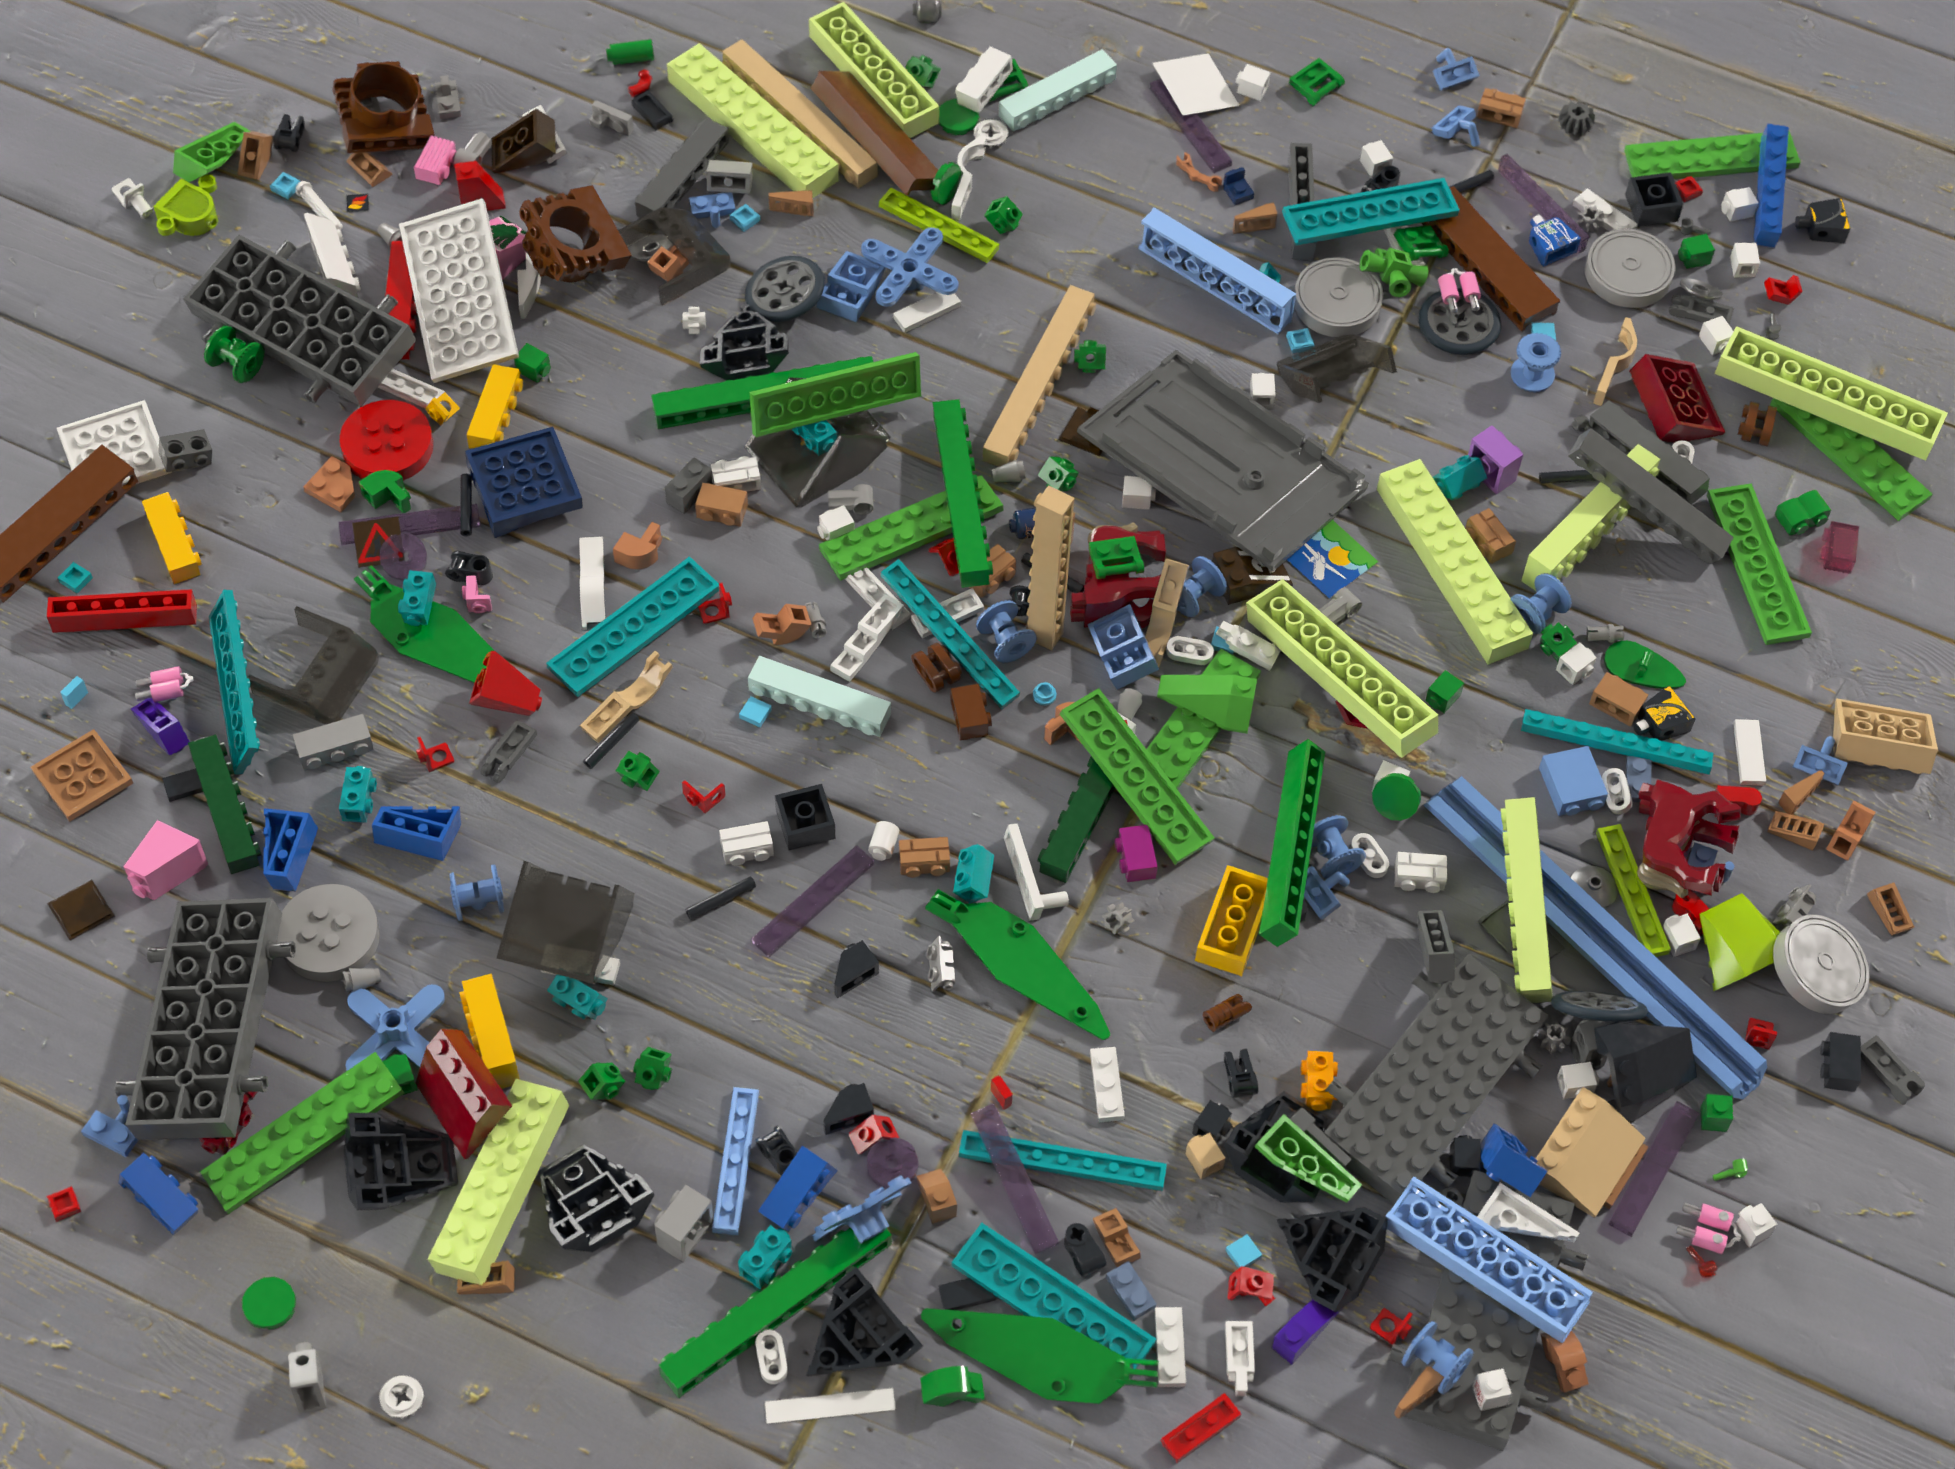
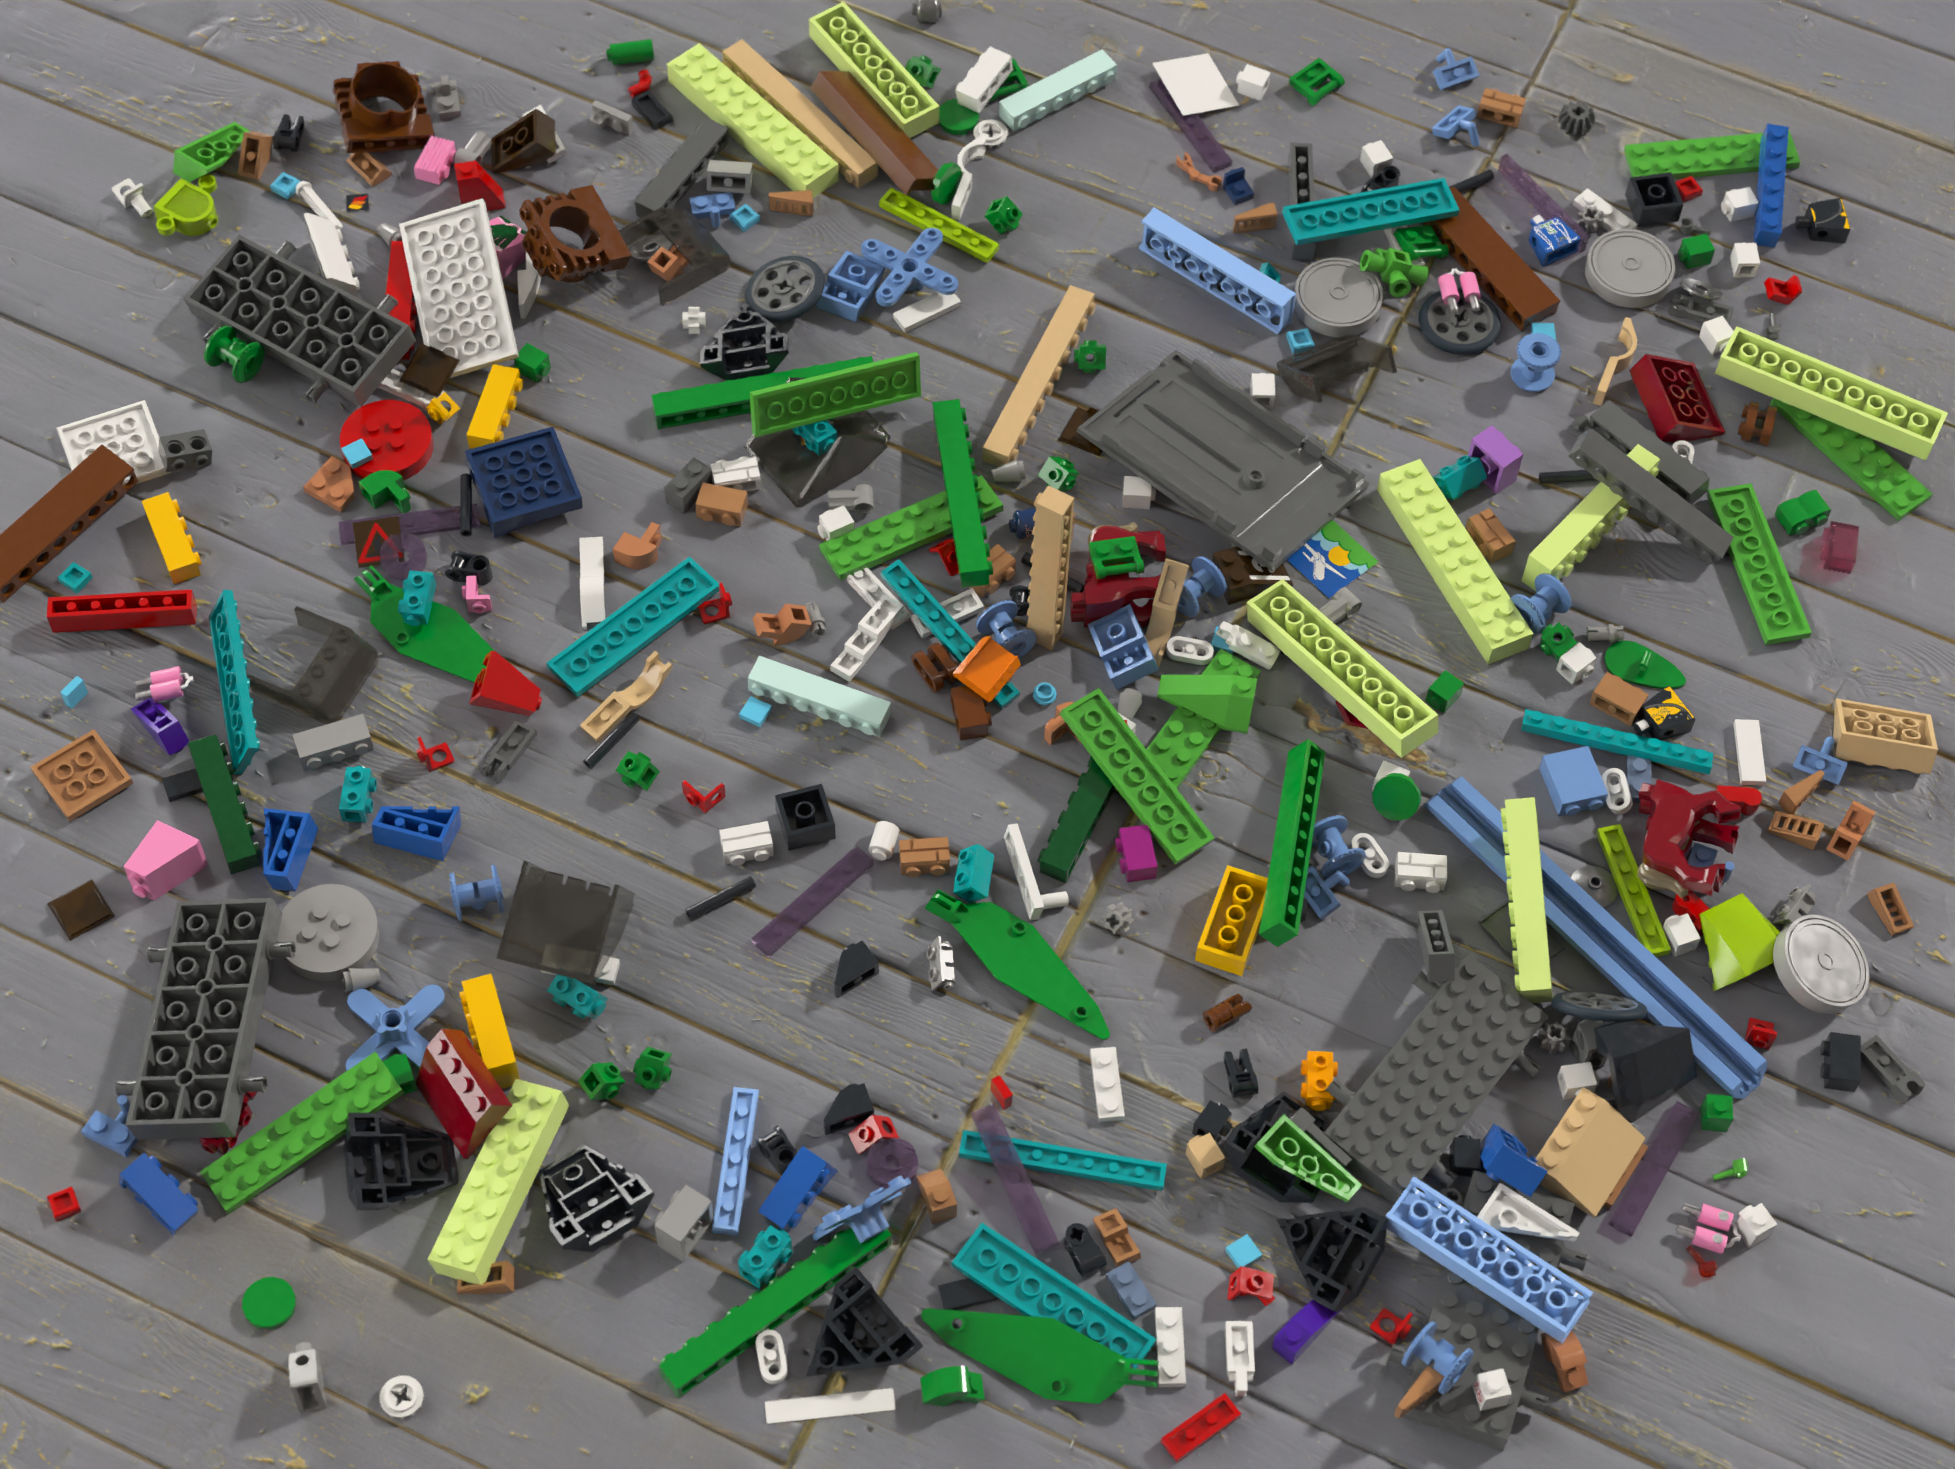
none -> medium azure tile [341,439,373,469]
none -> dark brown piece [399,343,460,398]
none -> orange slope [953,636,1021,702]

